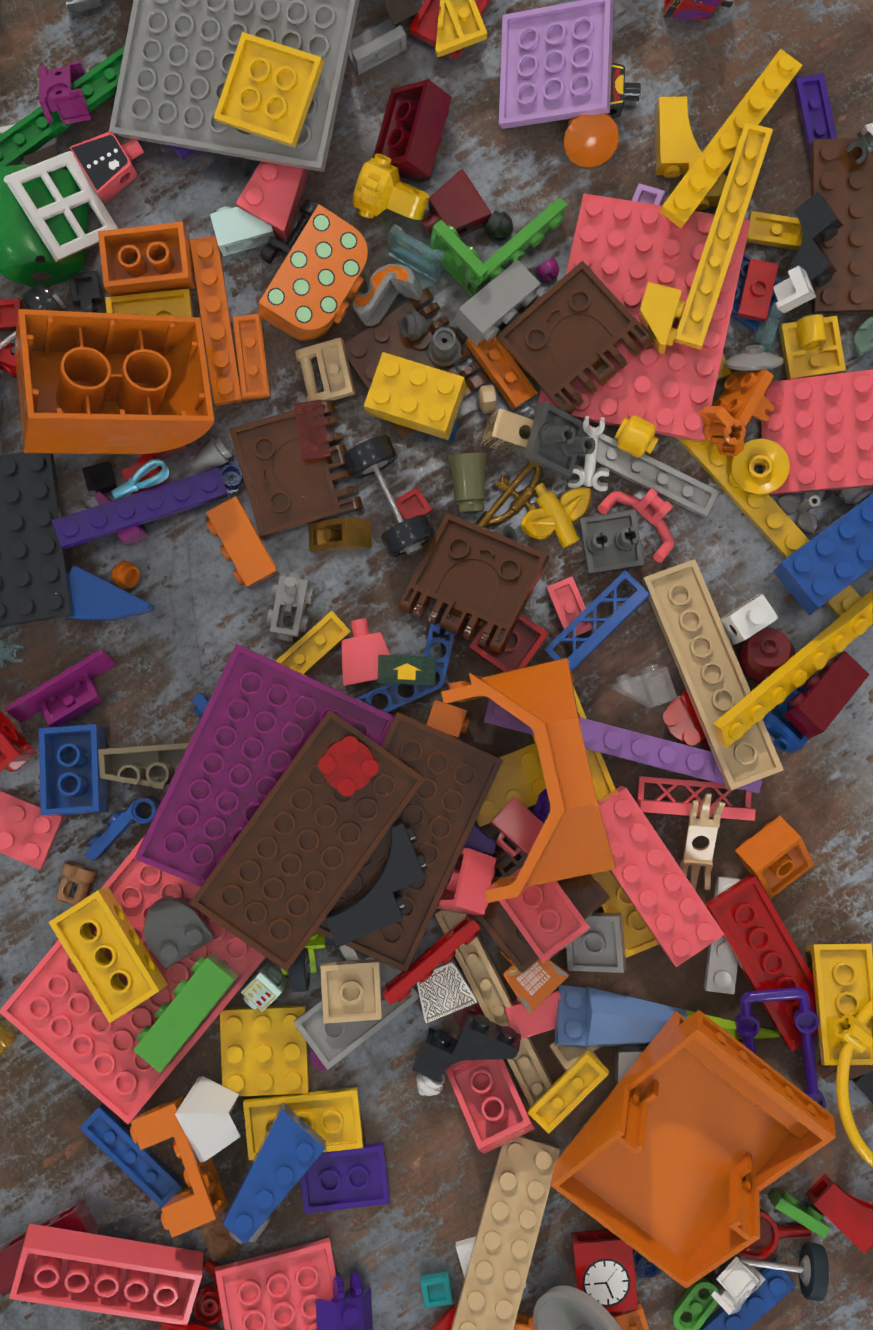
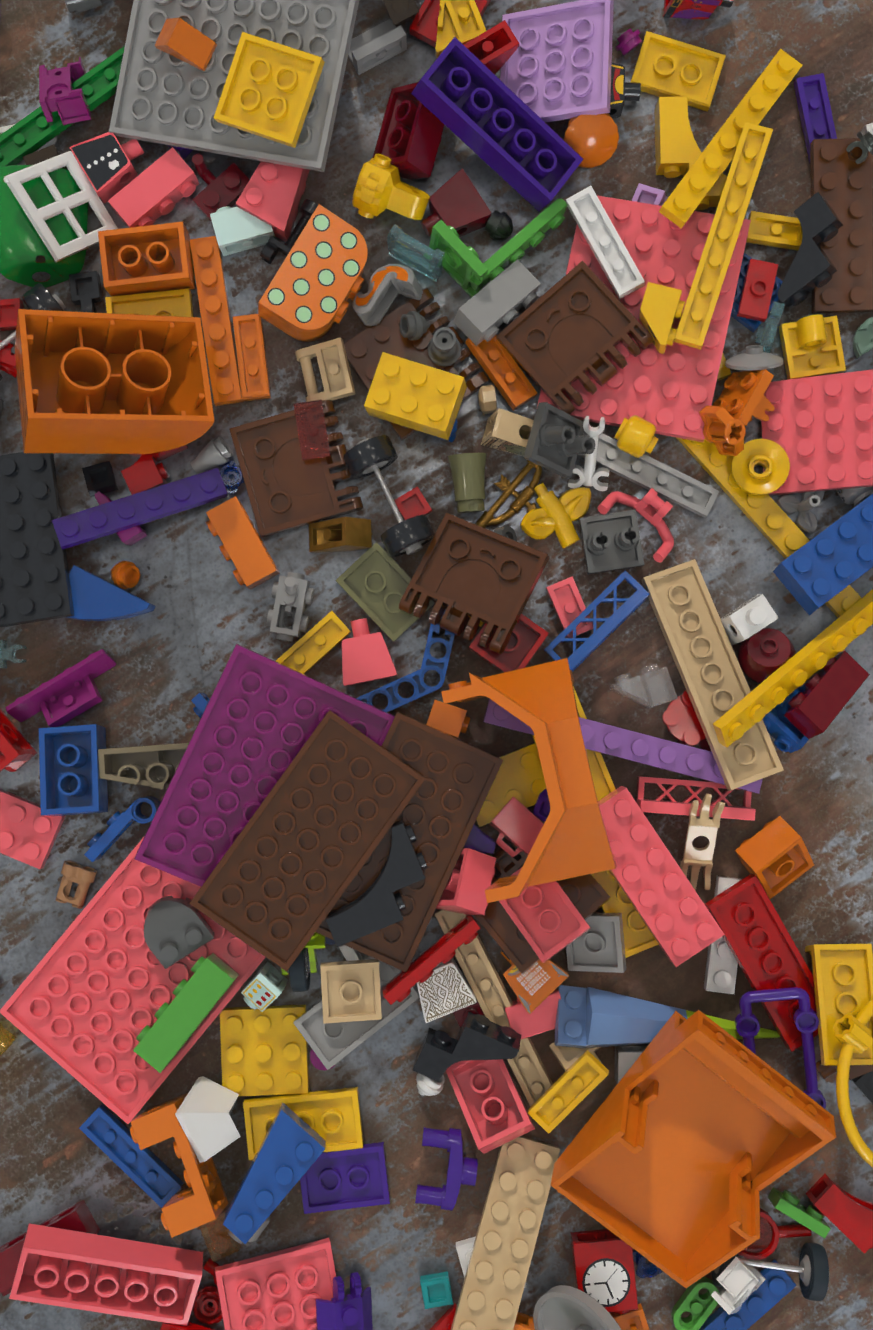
yellow brick [48,887,168,1023] -> none
medium azure piece [111,459,169,500] -> none
red piece [318,736,379,797] -> none
clear green tile [377,655,436,686] -> none
magenta hinge [535,257,559,282] -> none
white panel [773,266,816,313] -> none
none -> coral brick [108,147,199,228]
none -> orange slope [155,17,217,71]
none -> dark red plate [192,154,249,222]
none -> olive plate [335,542,435,642]
none -> dark purple brick [411,37,583,212]
none -> dark purple connector [415,1127,478,1211]
none -> red slope [464,20,519,75]
none -> white plate [566,186,645,299]
none -> magenta plate [615,28,642,56]
none -> yellow tile [630,31,726,112]

